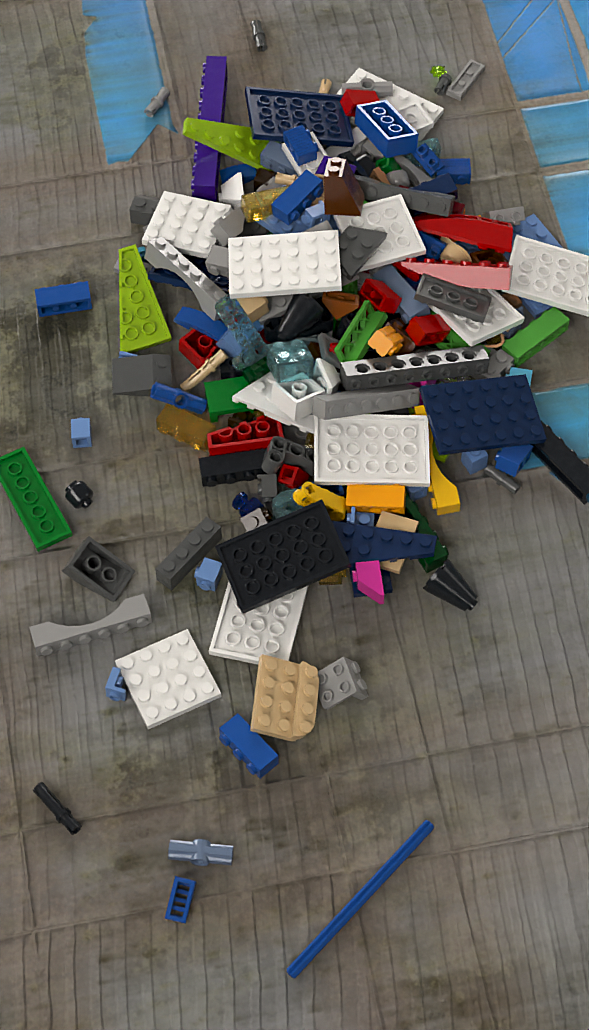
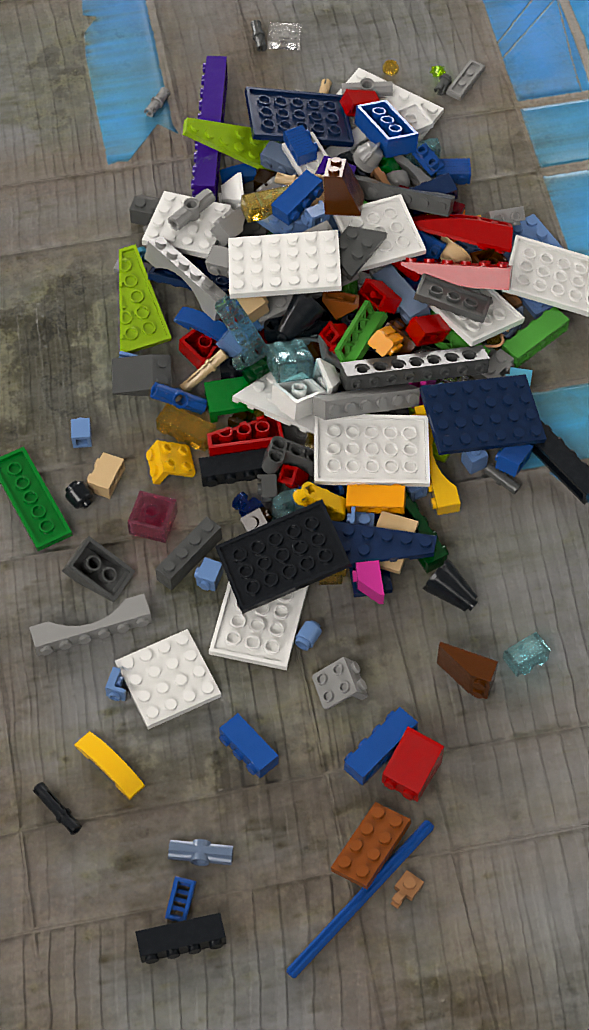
blue brick [34,281,92,317] -> none
tan plate [250,654,319,741] -> none
none -> yellow slope [74,731,145,800]
none -> tan brick [86,452,125,499]
none -> clear pink brick [127,491,178,543]
none -> black brick [135,913,226,964]
none -> yellow bracket [146,440,196,485]
none -> light grey piece [168,188,216,231]
none -> clear brick [267,22,302,50]
none -> medium blue brick [295,620,322,651]
none -> red brick [319,321,352,348]
none -> dark orange plate [331,802,411,890]
none -> blue brick [344,707,418,786]
none -> light grey piece [353,141,383,173]
none -> clear yellow plate [382,60,399,75]
none -> red slope [382,726,444,802]
none -> medium nougat plate [391,870,424,909]
none -> reddish brown slope [437,642,498,699]
none -> clear light blue brick [502,632,550,677]

